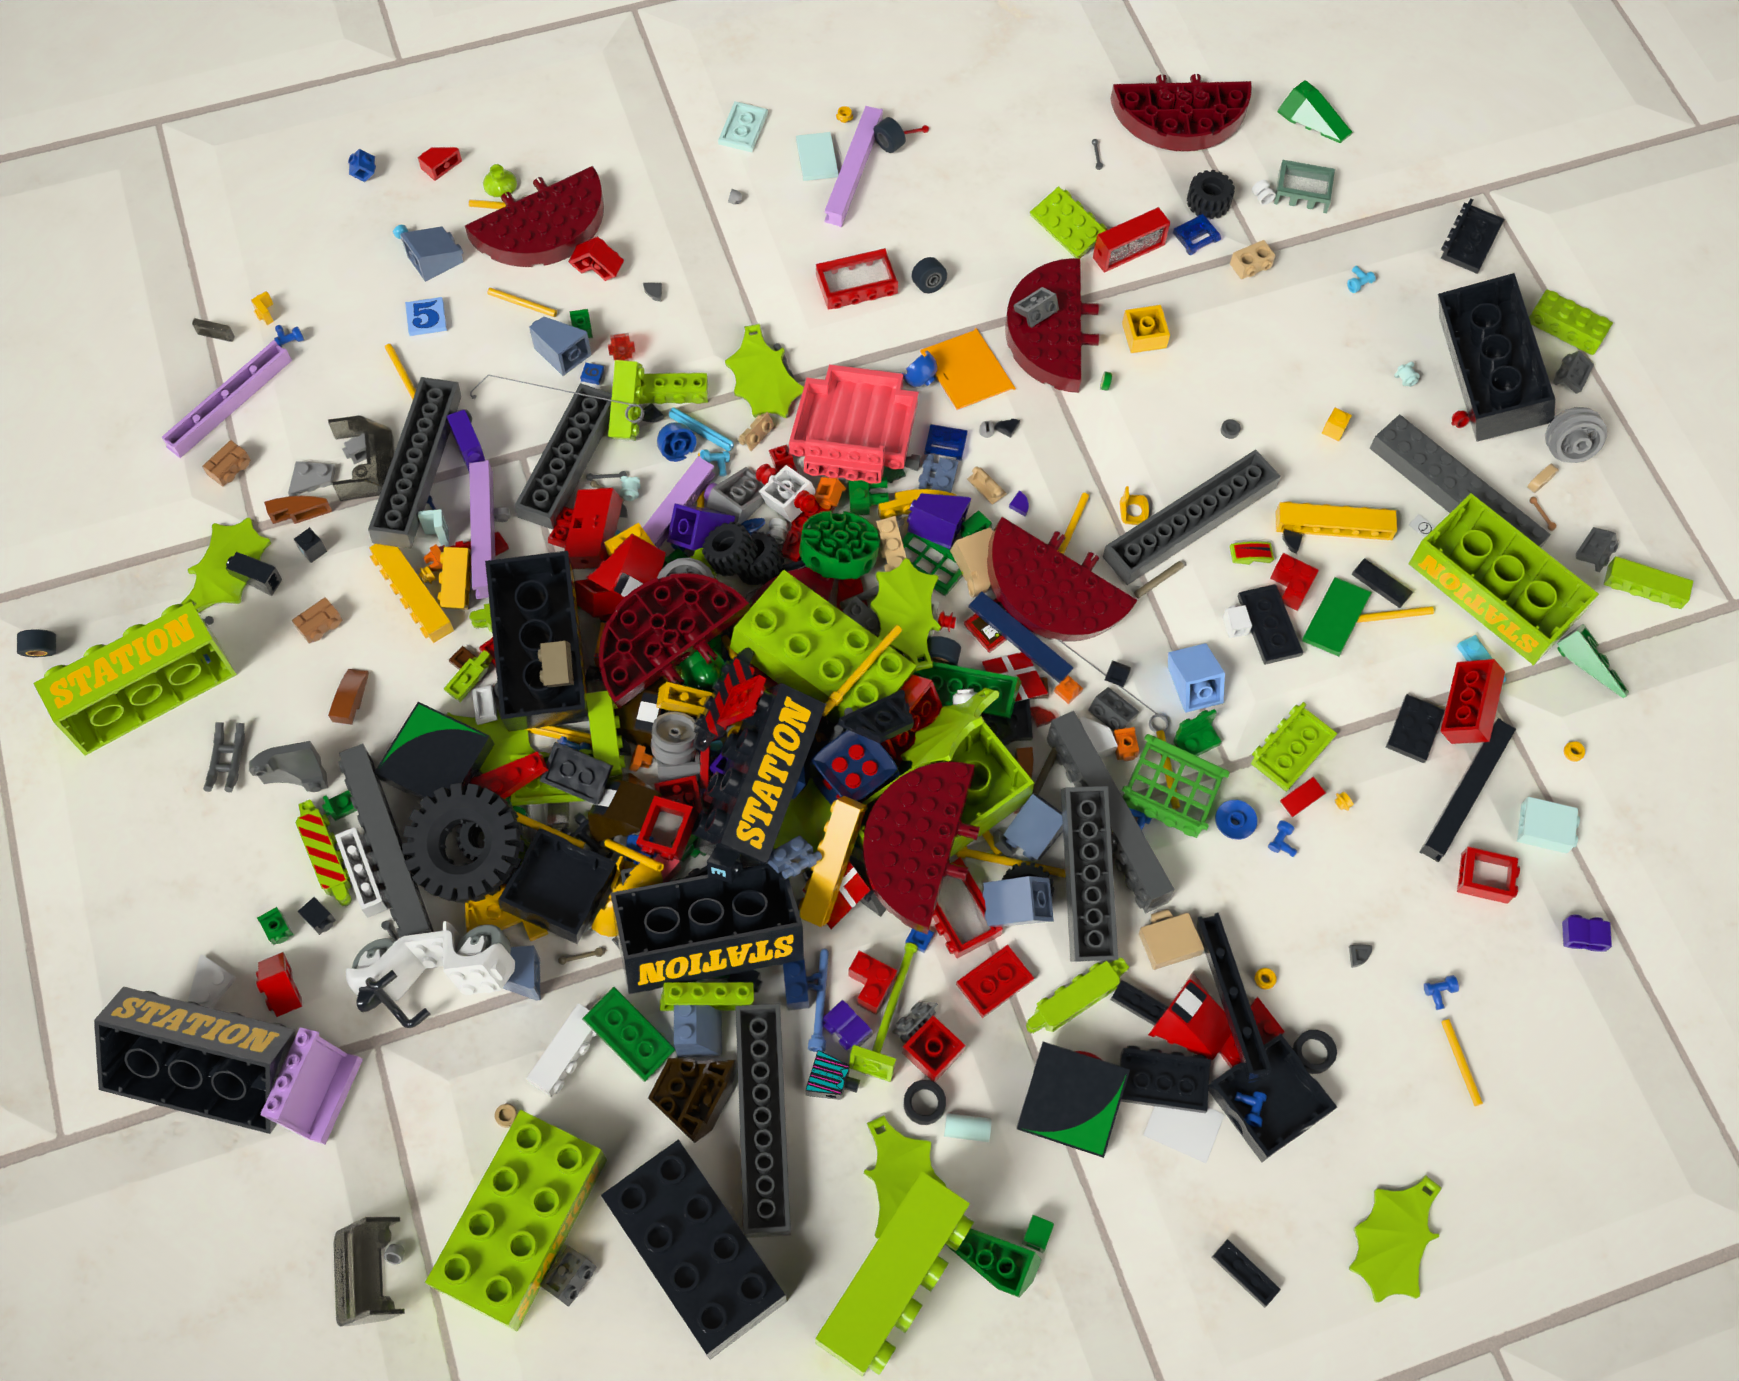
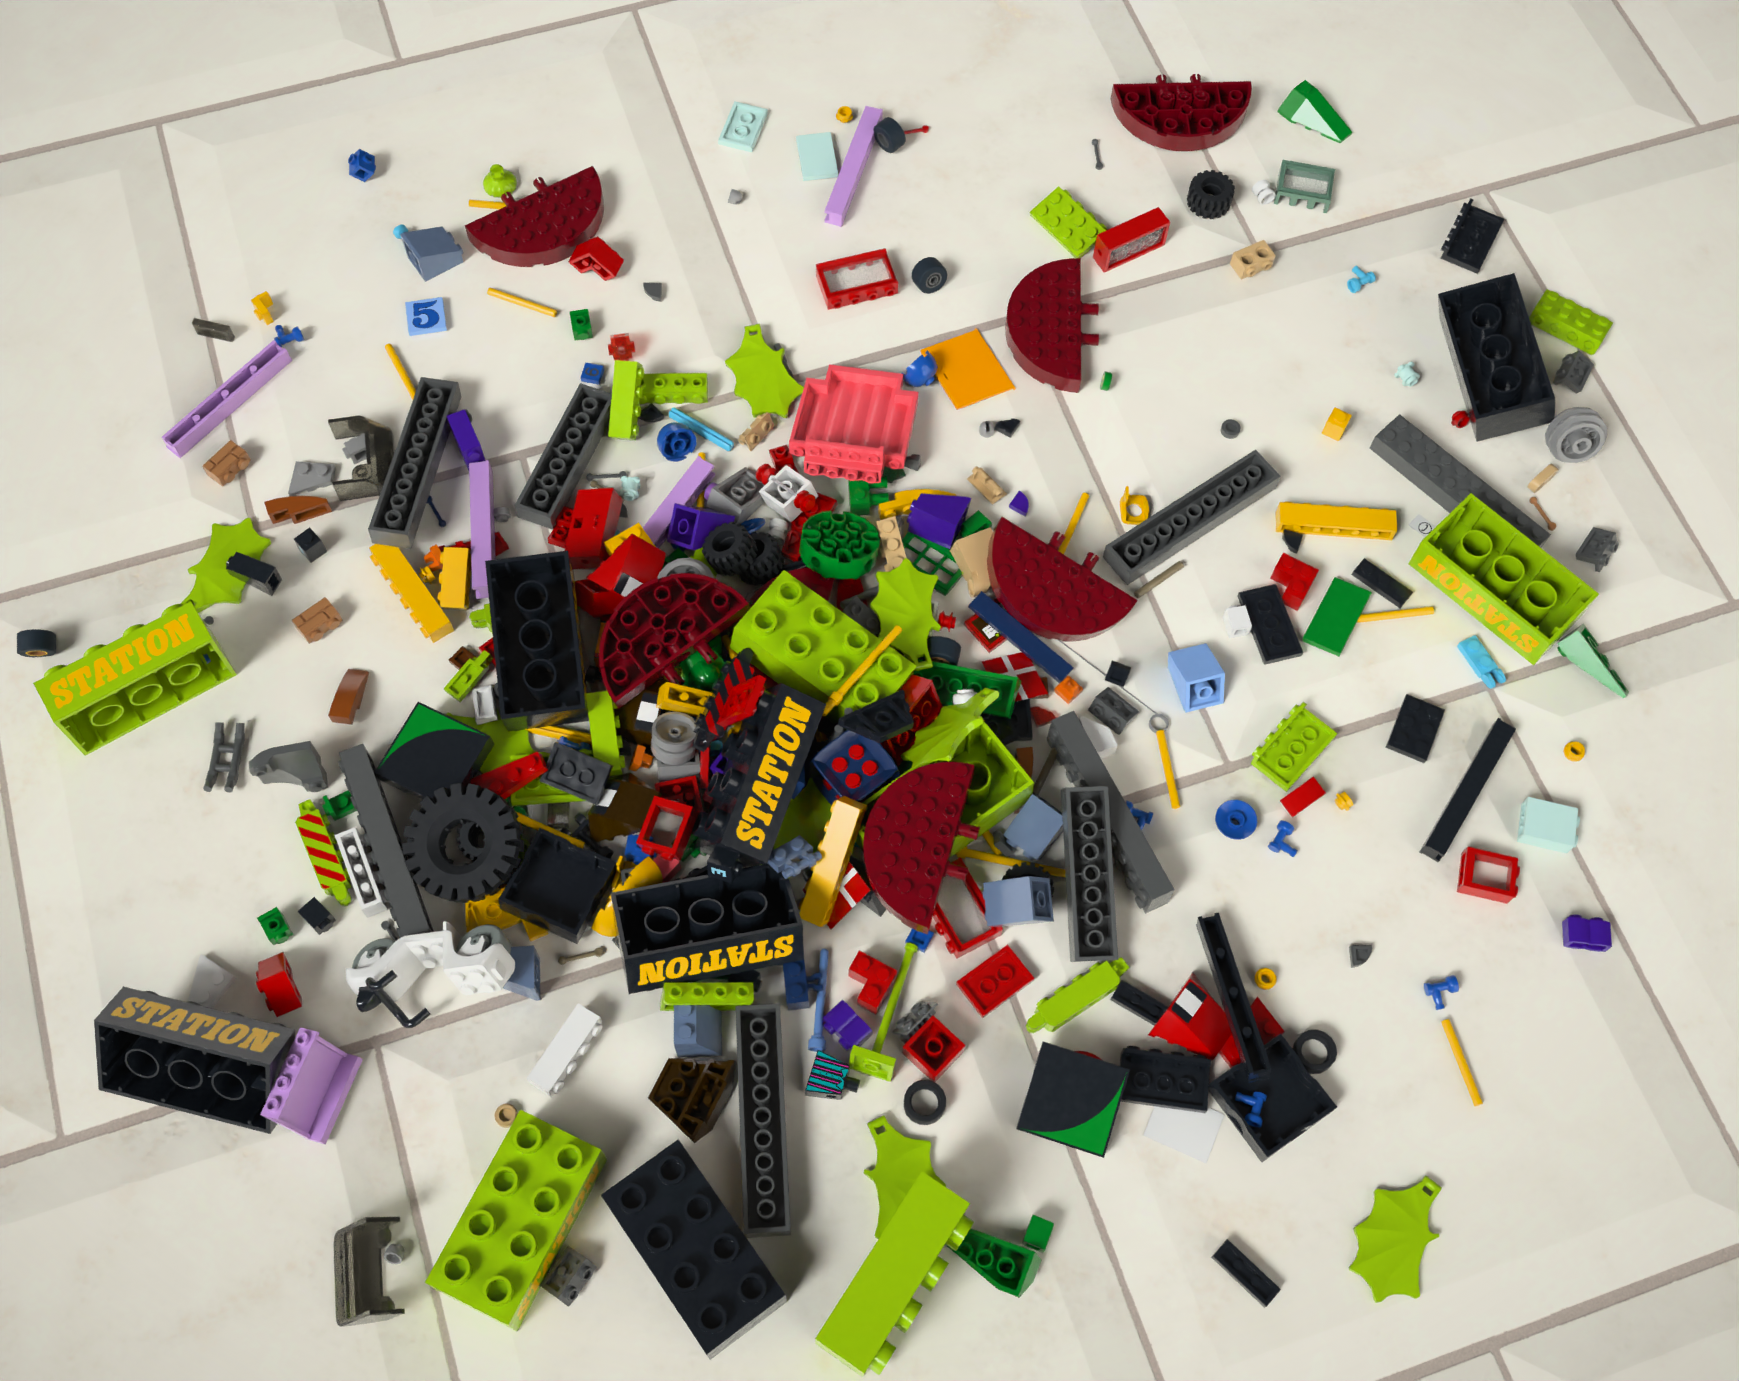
red slope [418,147,462,181] -> none
light aqua panel [418,509,449,546] -> none
light grey piece [470,375,644,423] -> none
sand blue slope [529,316,592,376] -> none
dark tan brick [538,641,574,687] -> none
green tile [582,987,675,1082] -> none
yellow piece [604,839,664,872] -> none
medium azure piece [700,449,730,476] -> none
orange brick [814,477,846,509] -> none
sand blue plate [918,454,958,493] -> none
clear blue plate [924,424,968,461] -> none
light aqua brick [944,1113,991,1142] -> none
dark grey bracket [1014,287,1059,327] -> none
orange brick [1113,727,1139,761] -> none
bright green window [1121,734,1230,838] -> none
yellow brick [1122,305,1170,353] -> none
tan piece [1139,909,1204,970] -> none
clear blue plate [1173,214,1221,256] -> none
green bracket [1173,709,1222,756] -> none
slope [1230,542,1274,565] -> none
red brick [1440,659,1505,744] -> none
lime brick [1604,556,1693,609] -> none

